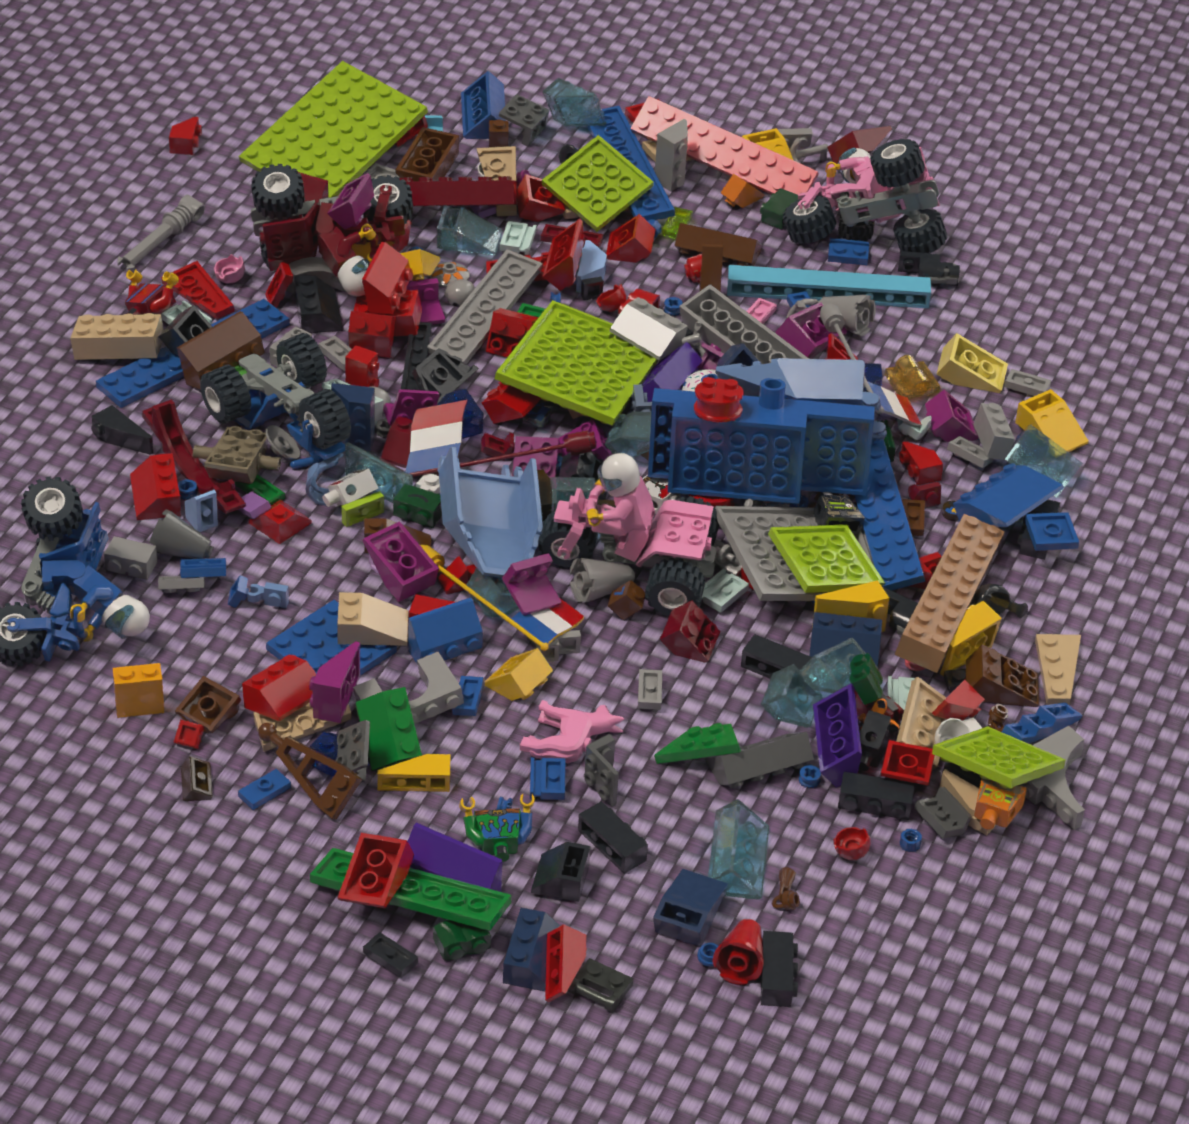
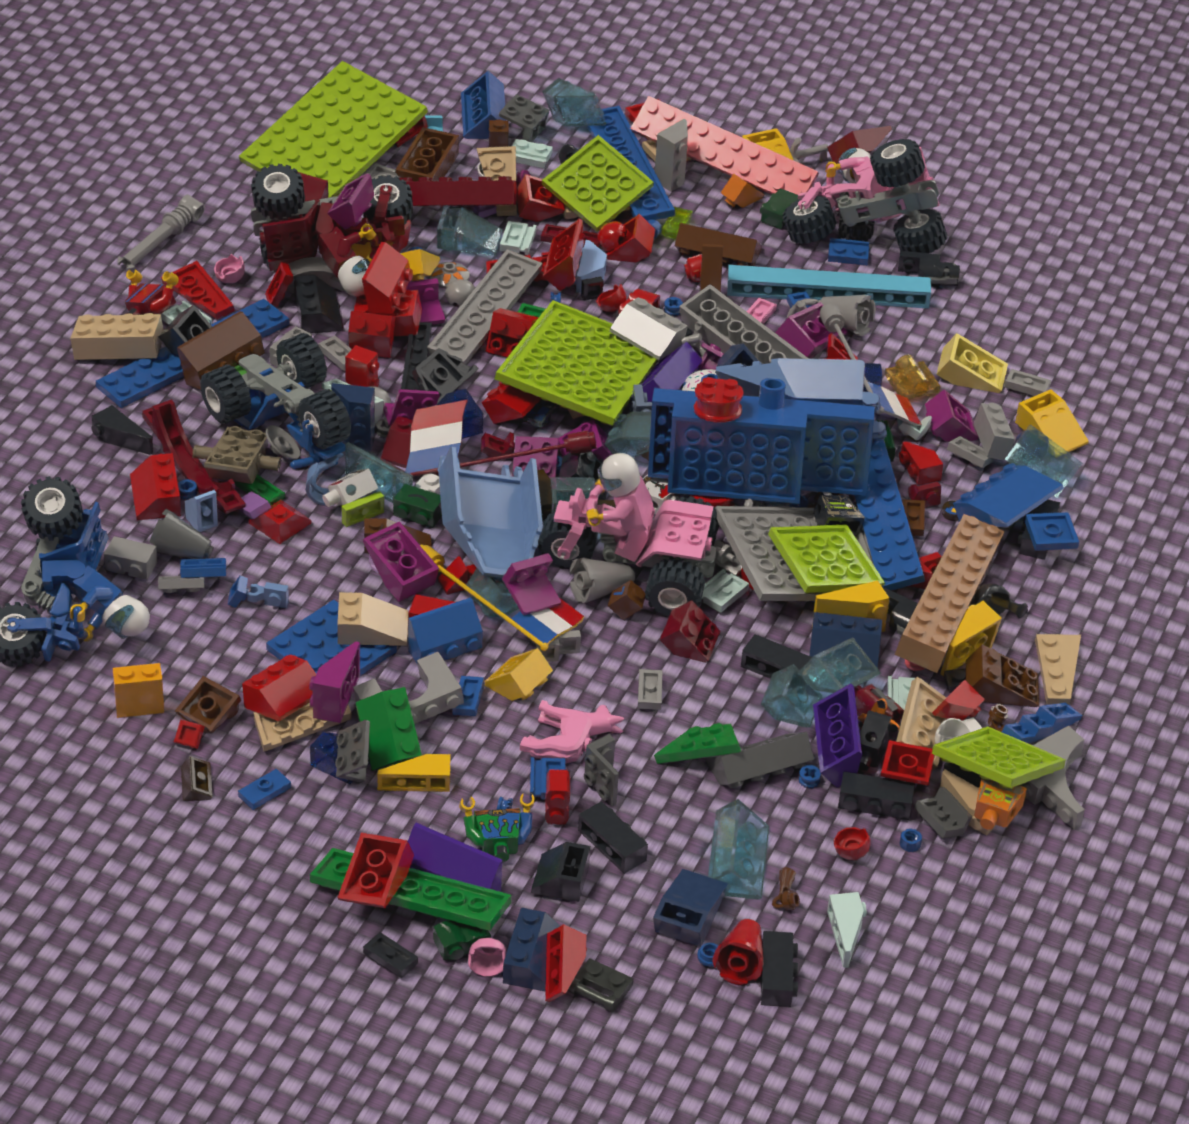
red slope [169,117,202,155] -> none
reddish brown plate [258,723,362,820] -> none
light grey plate [778,128,813,147] -> none
dark green brick [849,653,883,705] -> none
none -> bright pink hair [468,938,507,977]
none -> light aqua plate [512,139,553,168]
none -> red brick [545,769,570,825]
none -> red hair [597,221,626,252]
none -> light aqua slope [827,892,867,968]

